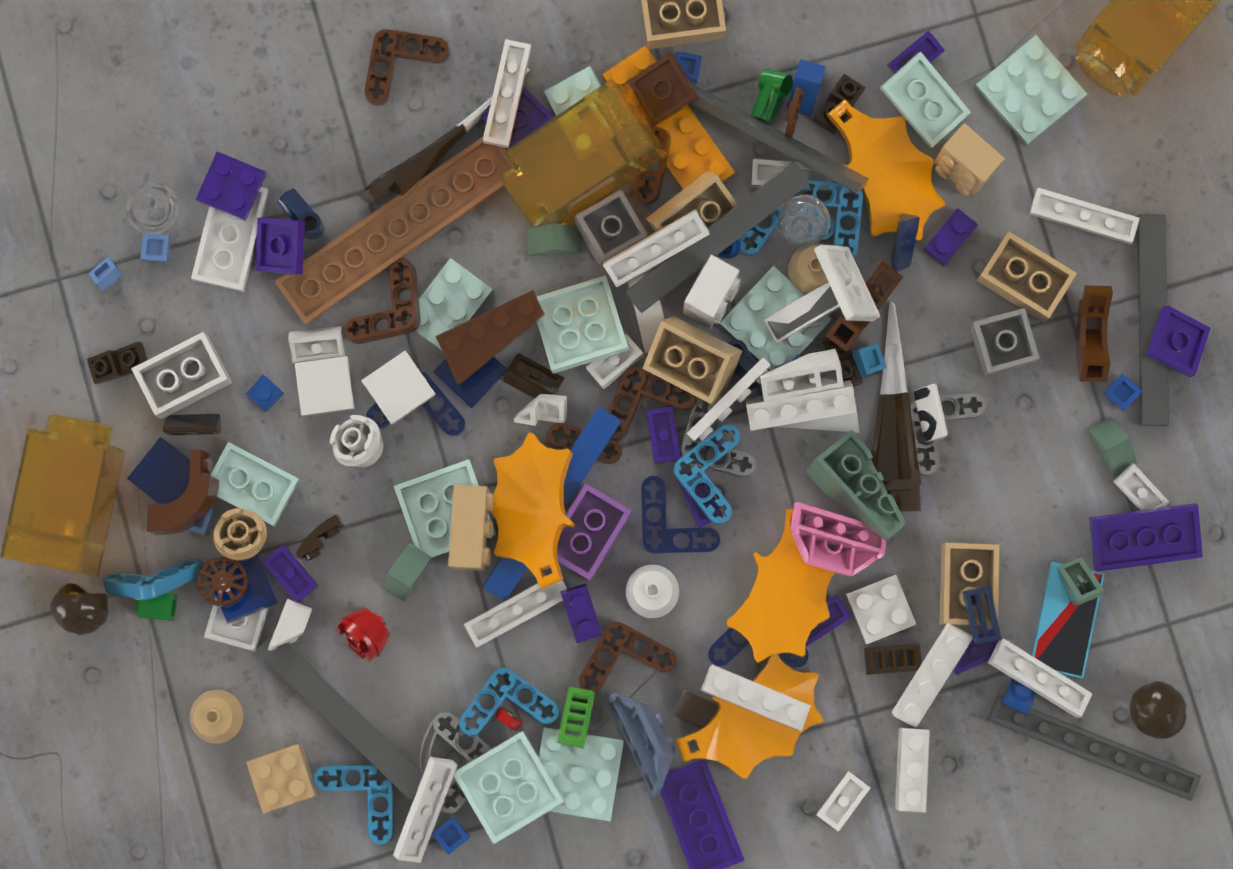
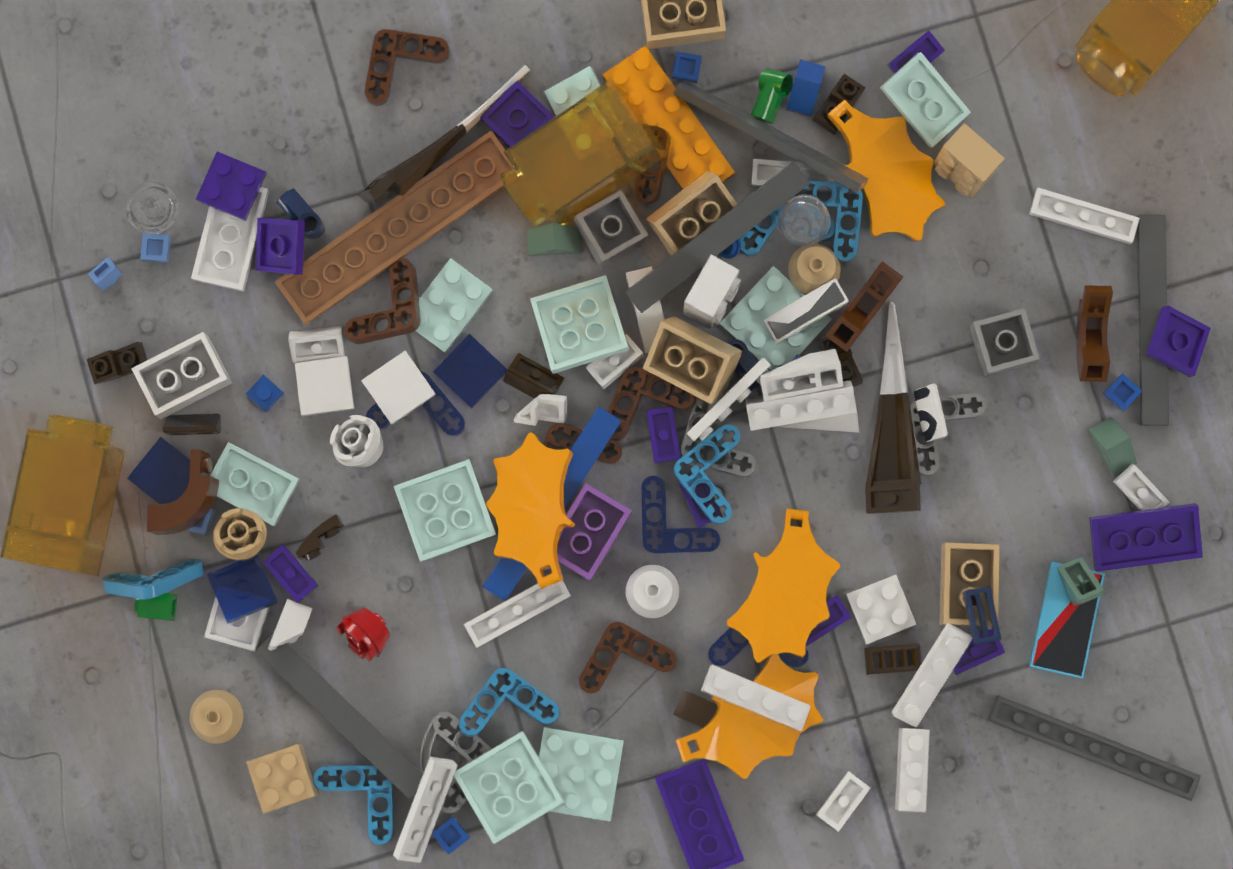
dark brown piece [50,583,109,635] -> none
reddish brown wheel [197,556,248,607] -> none
sand green slope [383,543,432,601] -> none
reddish brown wedge [435,290,545,385] -> none
tan brick [448,484,494,571] -> none
white plate [483,39,531,148] -> none
red tile [496,707,523,731] -> none
bright green slope [557,687,595,749] -> none
dark purple plate [560,583,602,643] -> none
white plate [603,209,710,287] -> none
sand blue wedge [607,692,675,799] -> none
reddish brown tile [627,52,700,126] -> none
reddish brown wheel [785,87,804,137] -> none
bright pink wedge [791,502,887,577] -> none
sand green wedge [805,430,906,541] -> none
white tile [814,245,880,321] -> none
dark azure plate [852,343,886,377] -> none
dark blue slope [890,213,920,271] -> none
dark purple plate [923,208,978,266] -> none
light aqua plate [975,35,1087,146] -> none
tan brick [976,231,1077,323] -> none
white plate [988,639,1092,718] -> none
blue plate [1002,678,1036,714] -> none
dark brown piece [1130,681,1186,739] -> none

